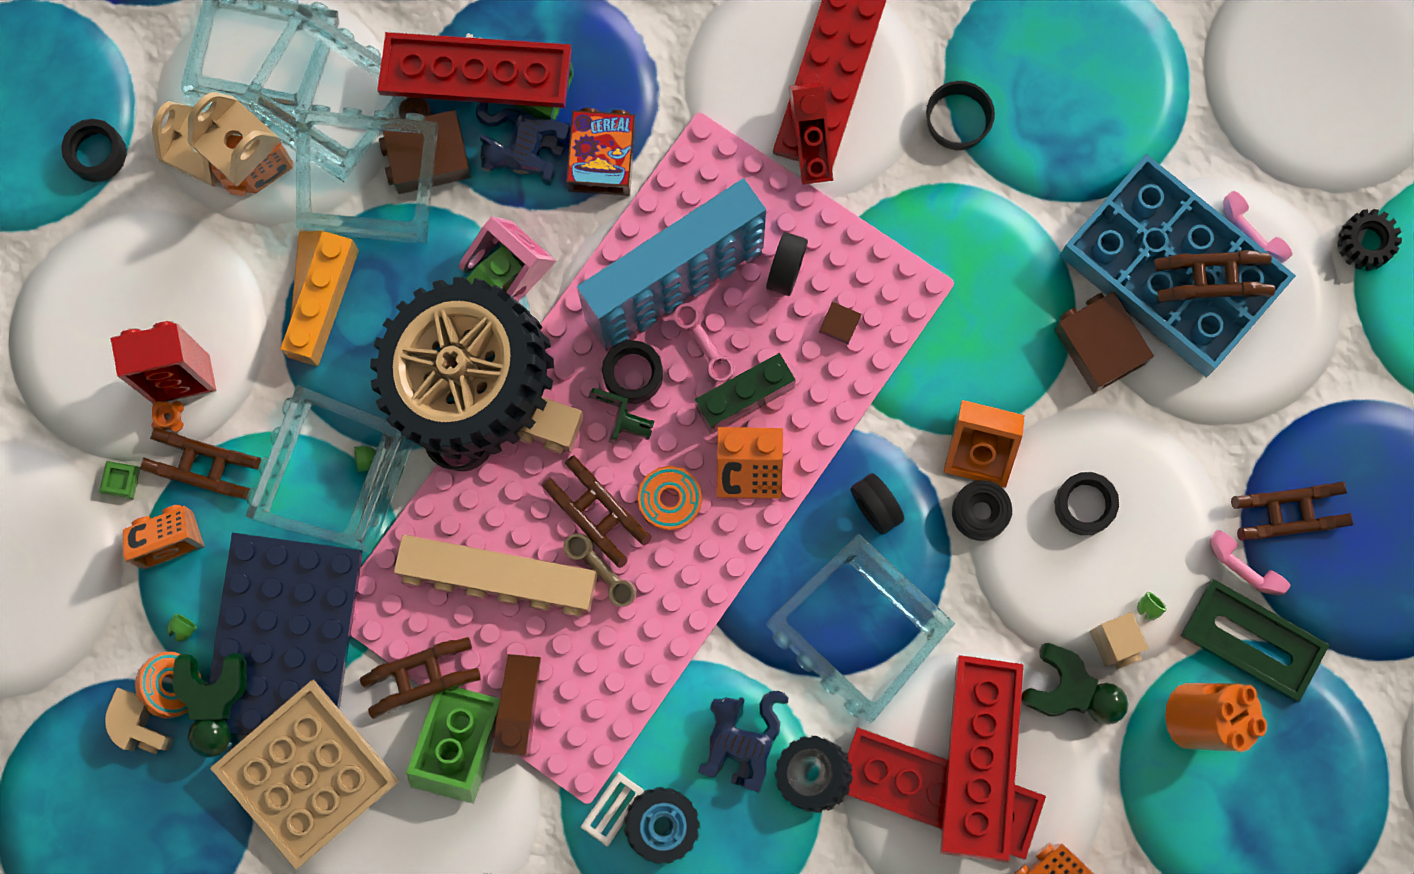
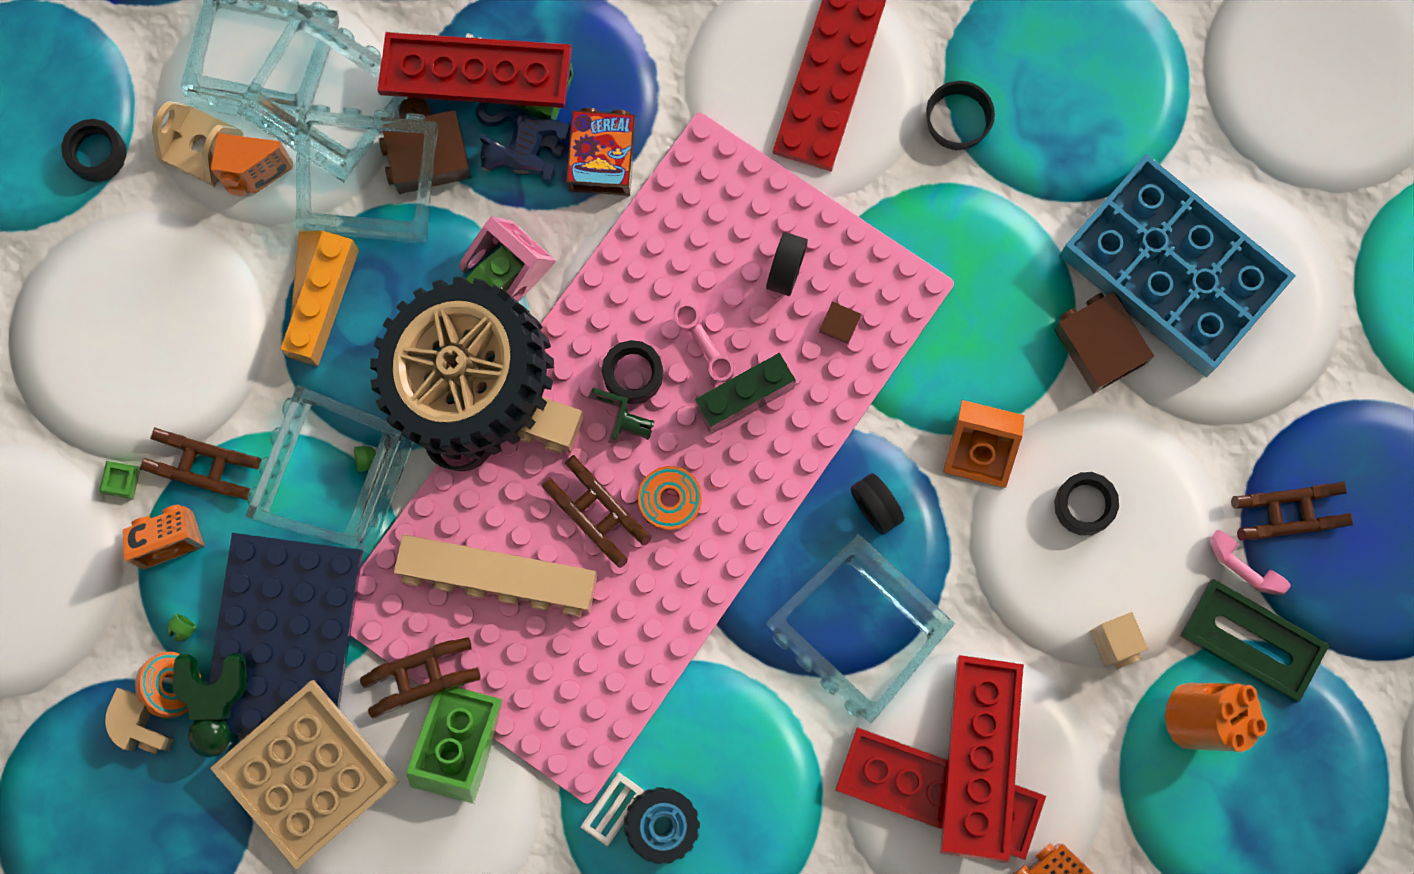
red brick [110,321,216,404] -> none
orange plate [151,401,184,432] -> none
tan hose [188,92,281,187] -> none
reddish brown slope [493,654,541,757] -> none
dark tan bar [564,534,637,607] -> none
dark azure brick [576,178,766,351] -> none
dark blue animal [698,691,789,793] -> none
orange slope [717,427,783,499] -> none
black wheel [775,735,853,813] -> none
red slope [789,82,833,185] -> none
black tyre [952,480,1012,541] -> none
dark green piece [1021,643,1129,725] -> none
bright green hinge [1137,592,1167,621] -> none
reddish brown piece [1155,250,1275,303] -> none
bright pink bar [1223,191,1292,263] -> none
black tyre [1337,209,1402,270] -> none

